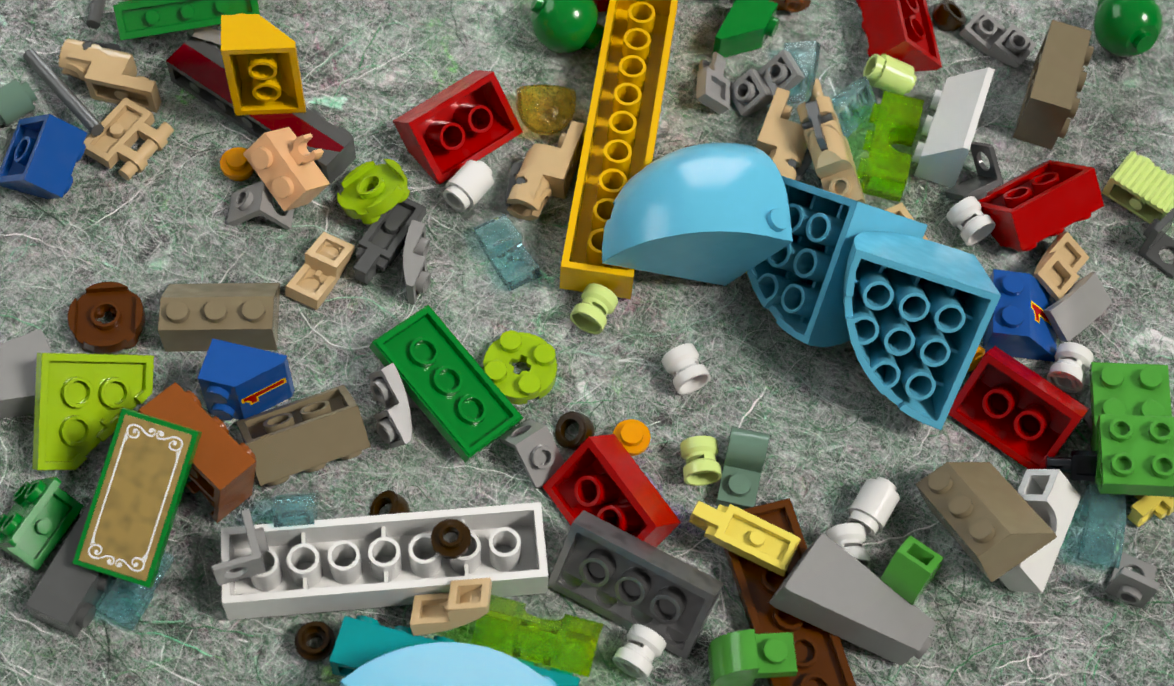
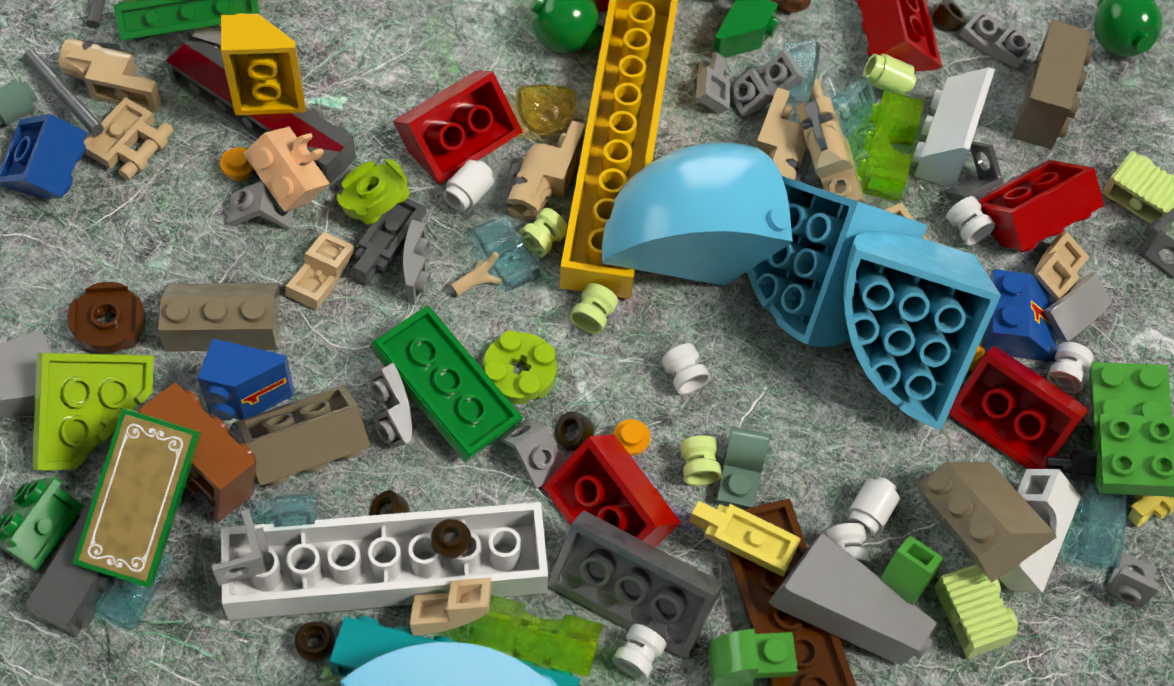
none -> tan bar [450,252,502,297]
none -> yellowish green wheel [519,208,568,258]
none -> yellowish green brick [934,565,1018,658]

